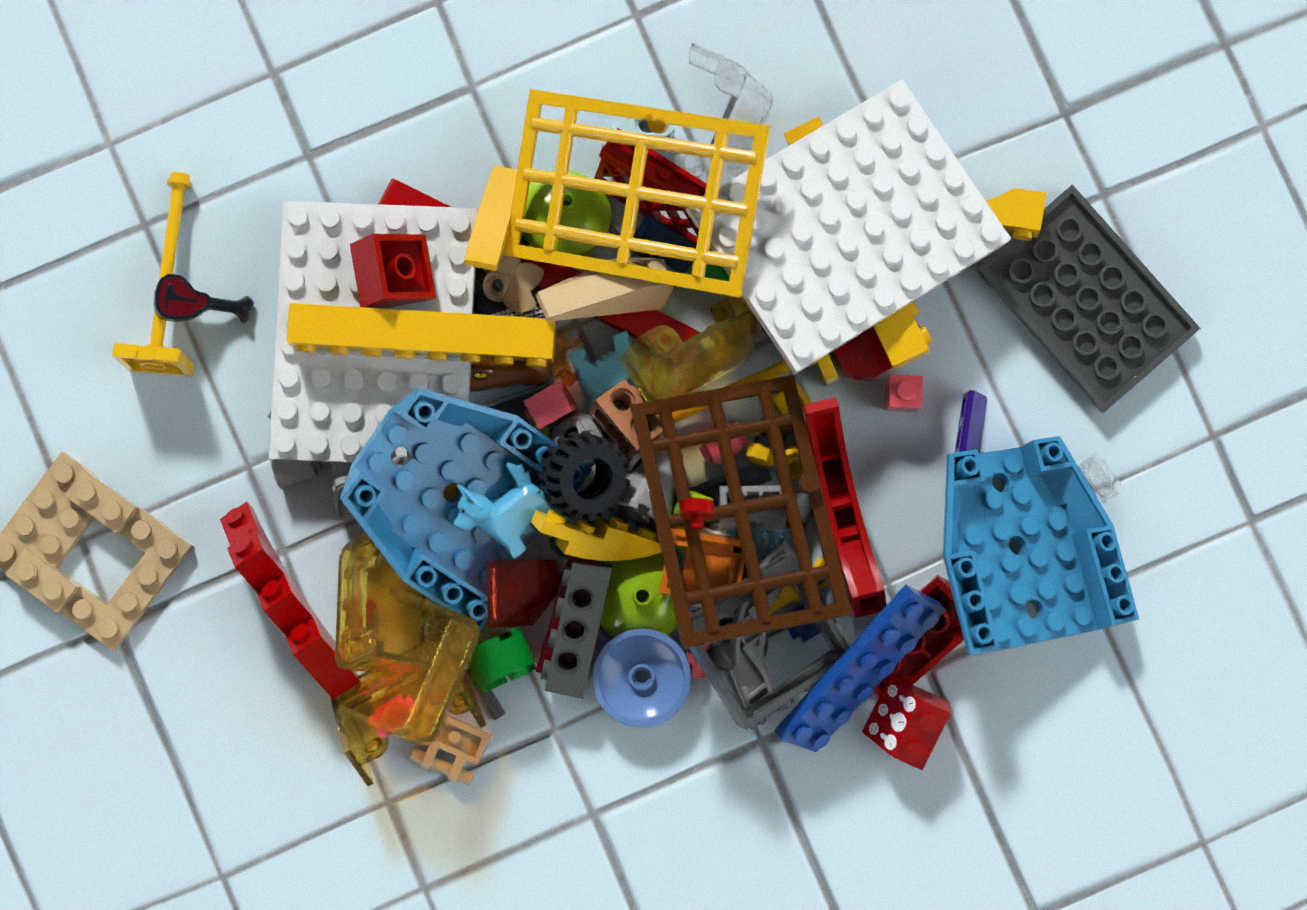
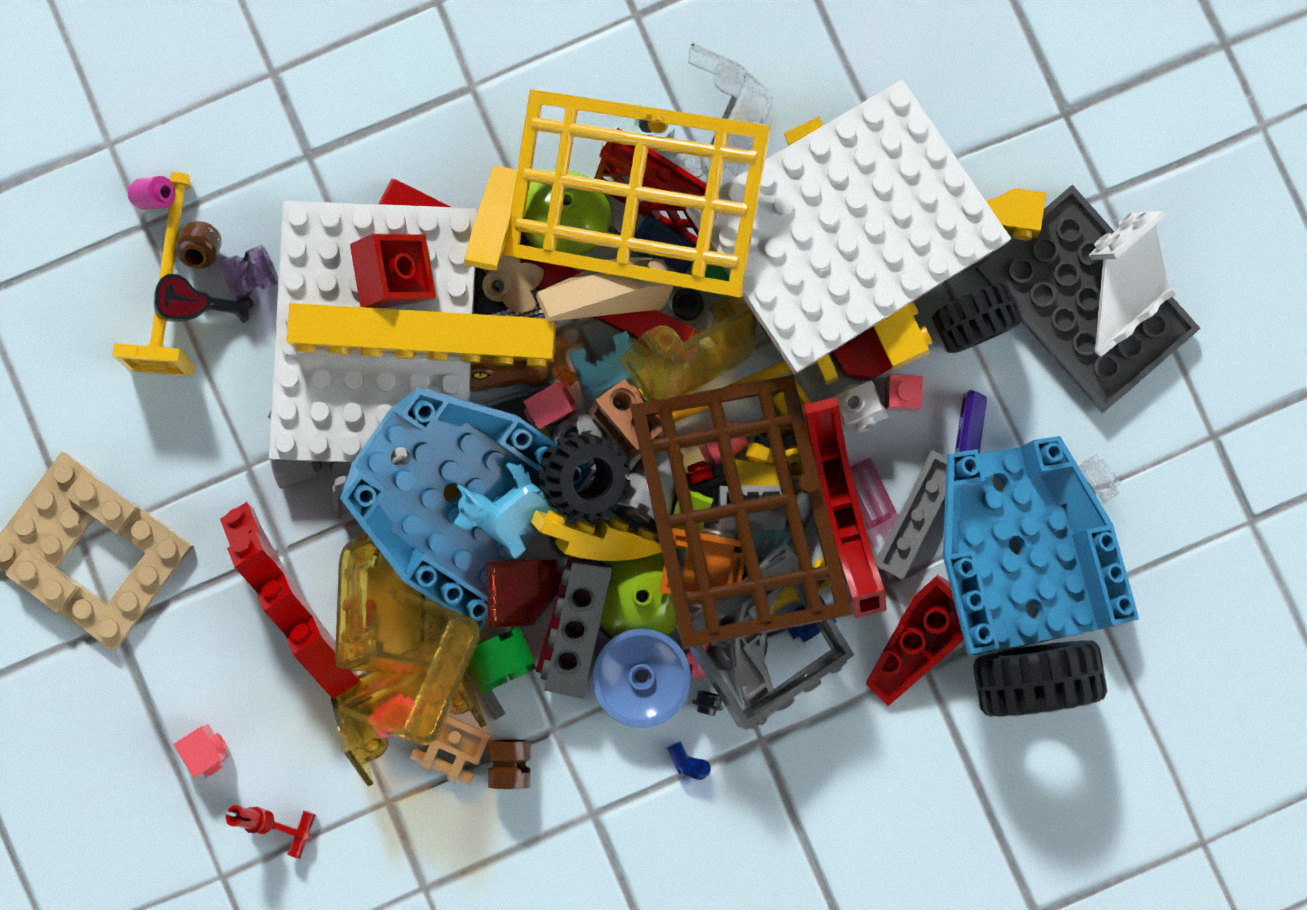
red tile [680,498,714,530] -> none
blue plate [774,584,946,752] -> none
red slope [862,674,951,770] -> none
none -> dark pink brick [127,176,175,210]
none -> coral brick [173,724,229,778]
none -> reddish brown head [175,221,222,269]
none -> clear purple wheel [220,244,279,300]
none -> red pin [225,805,316,859]
none -> reddish brown wheel [488,739,531,789]
none -> clear blue arm [666,741,711,780]
none -> black tile [672,288,704,321]
none -> red plate [686,461,714,487]
none -> black plate [692,690,723,716]
none -> yellow tile [735,459,790,486]
none -> white brick [835,380,889,432]
none -> clear pink tile [850,458,898,530]
none -> light grey plate [875,450,947,580]
none -> black tyre [932,283,1023,353]
none -> black tyre [973,640,1108,717]
none -> white piece [1089,211,1178,356]

